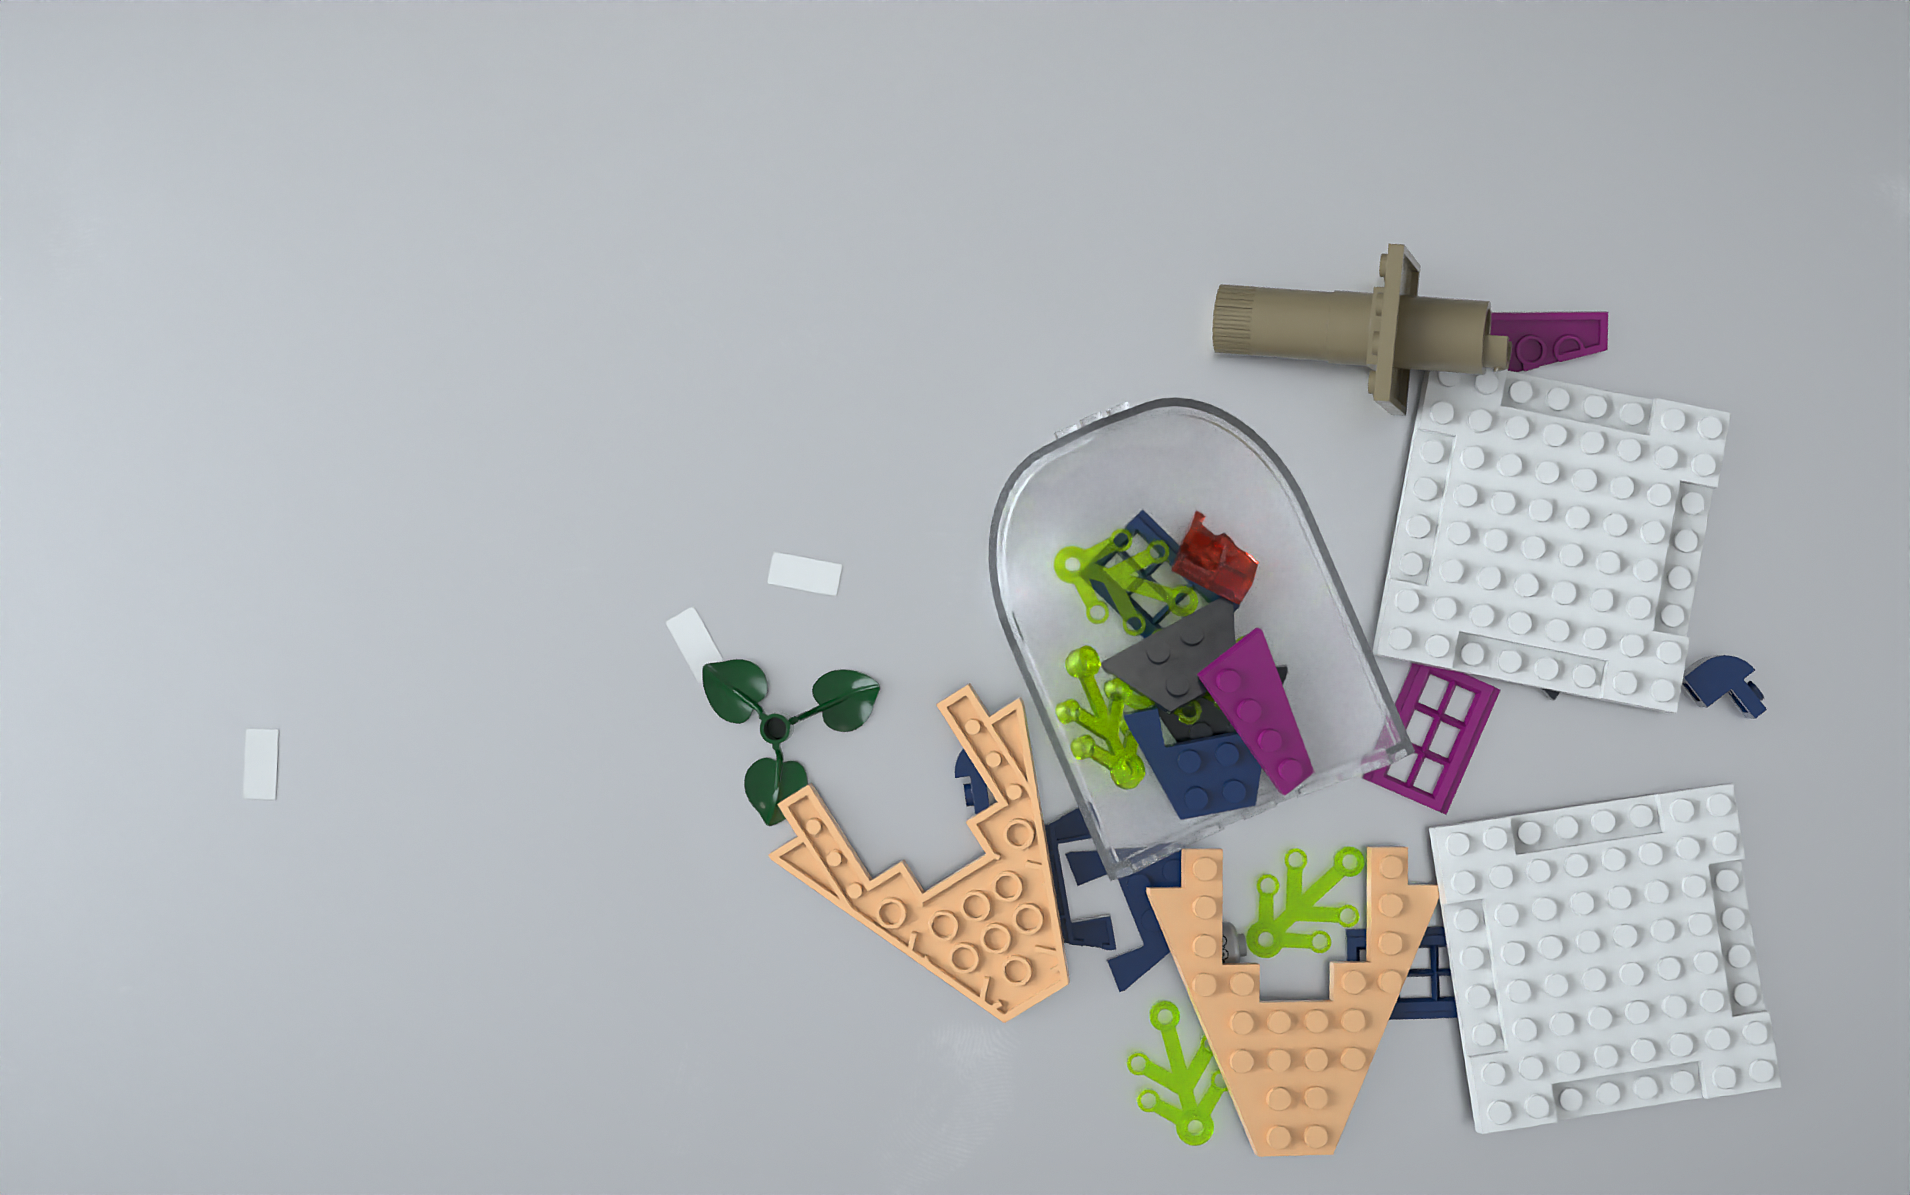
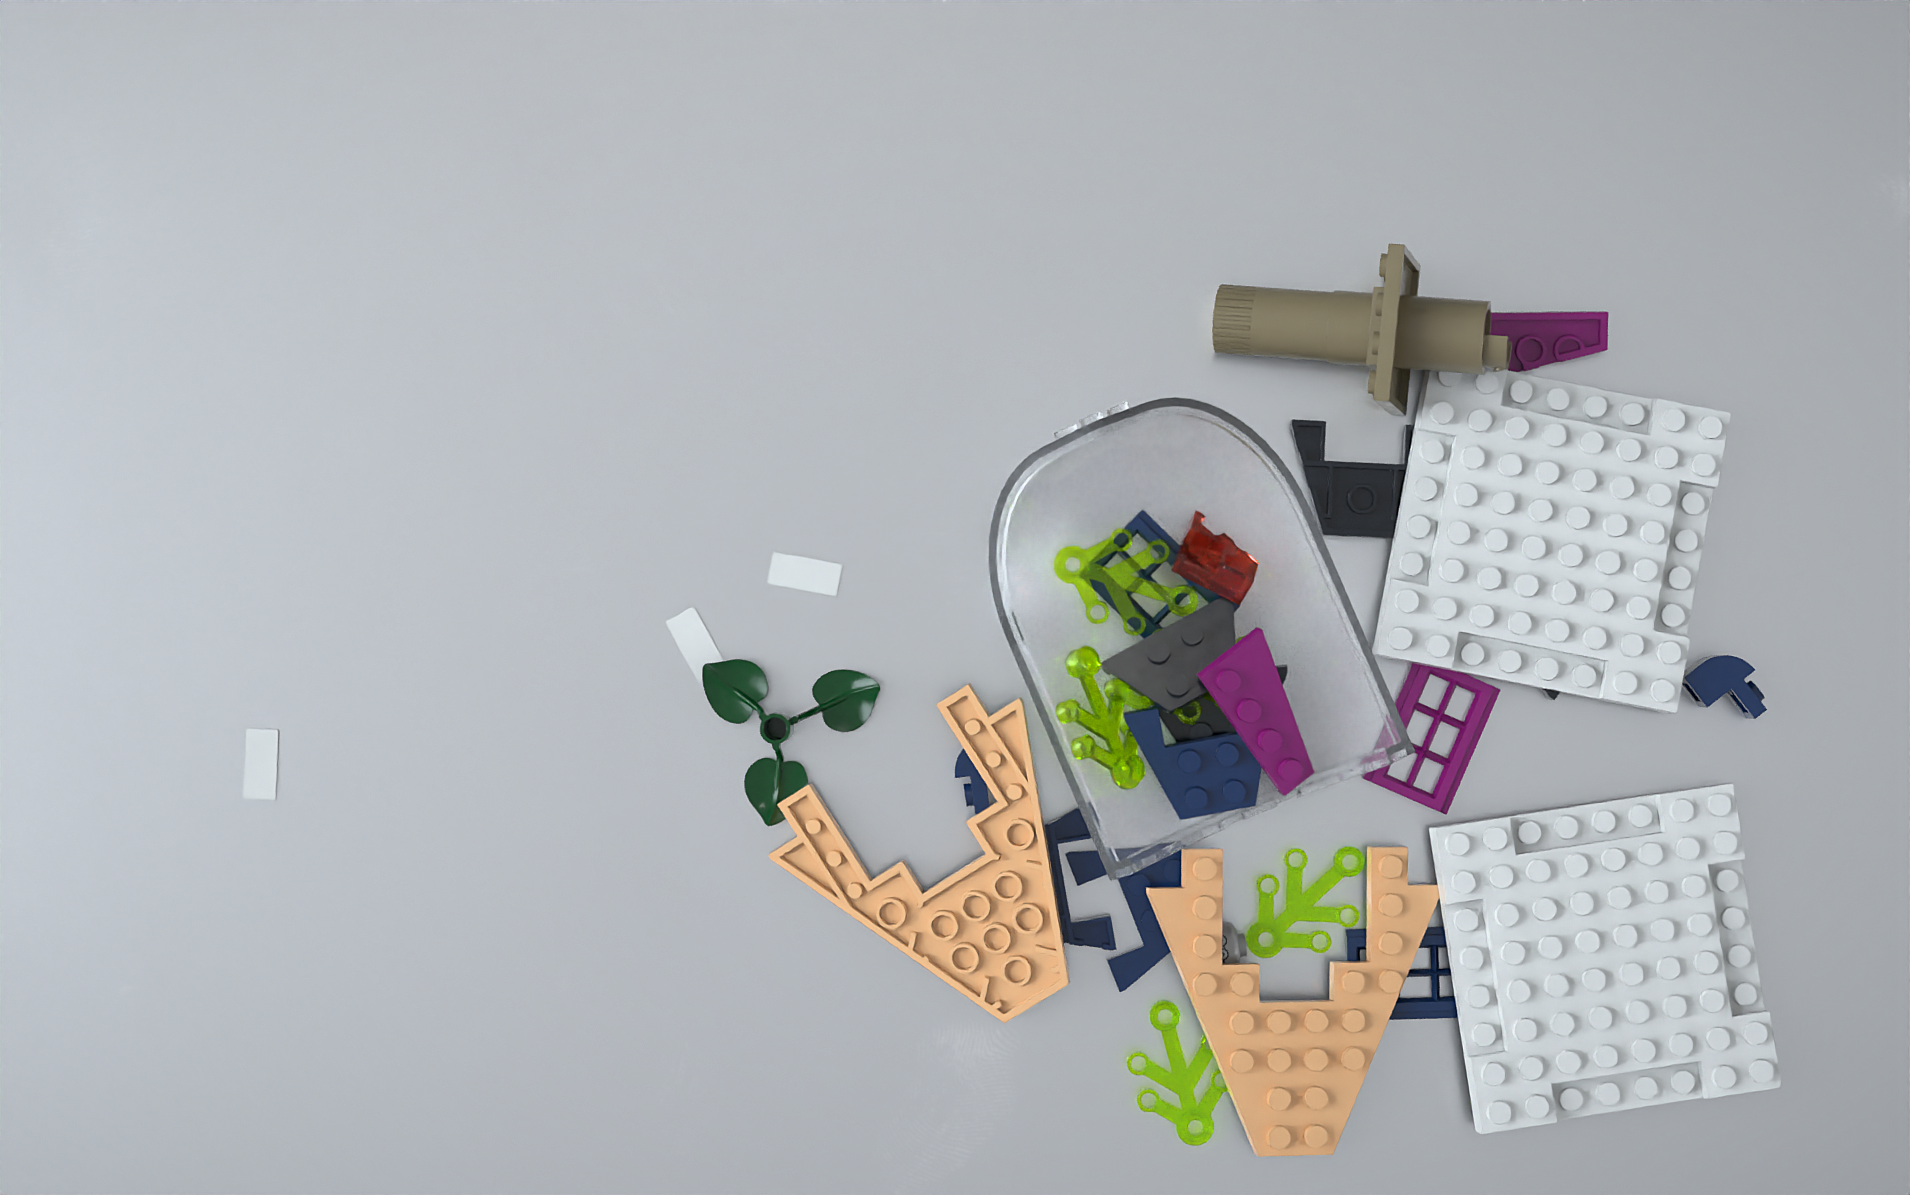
none -> black wing [1290,419,1415,539]

